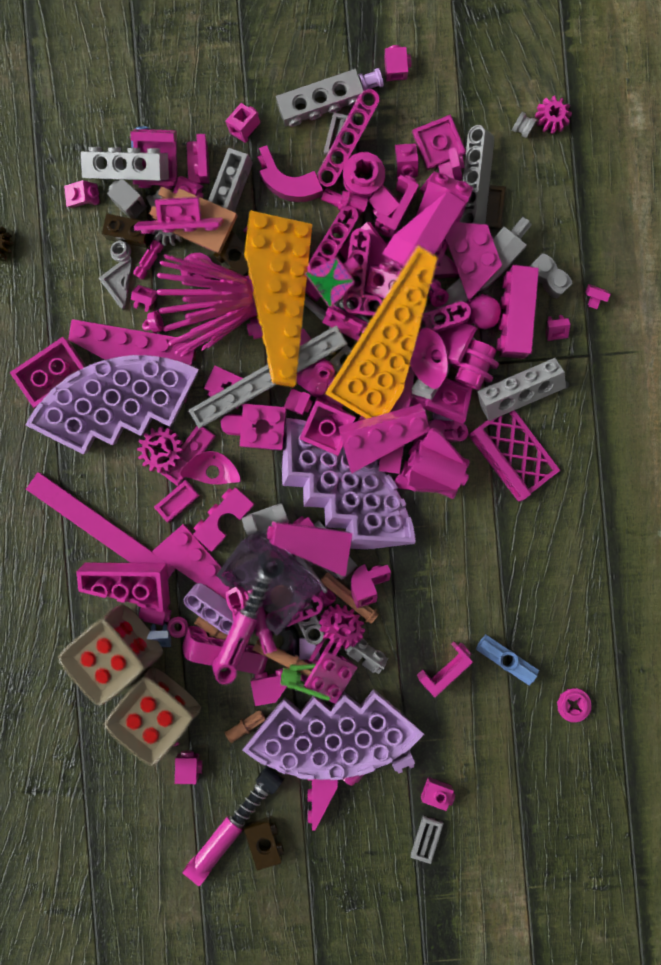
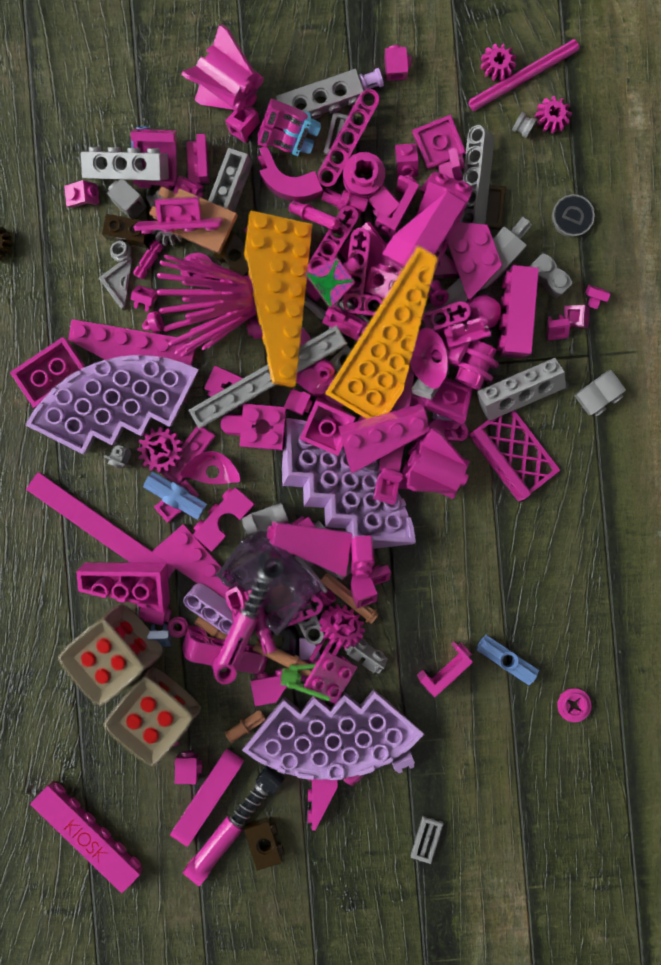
dark pink brick [421,777,455,811] -> none
none -> dark pink brick [30,781,143,893]
none -> light grey hinge [104,445,132,469]
none -> medium blue piece [143,471,207,520]
none -> dark pink beam [170,748,244,847]
none -> dark pink brick [182,25,264,112]
none -> hips [258,98,321,156]
none -> dark pink axle [289,200,340,230]
none -> dark pink brick [350,536,375,578]
none -> dark pink bracket [373,468,403,505]
none -> dark pink hinge [444,316,491,348]
none -> dark pink axle [468,39,580,111]
none -> dark pink gear [481,43,516,81]
none -> black tile [552,194,595,238]
none -> dark pink slope [564,305,589,328]
none -> light grey brick [574,370,626,416]

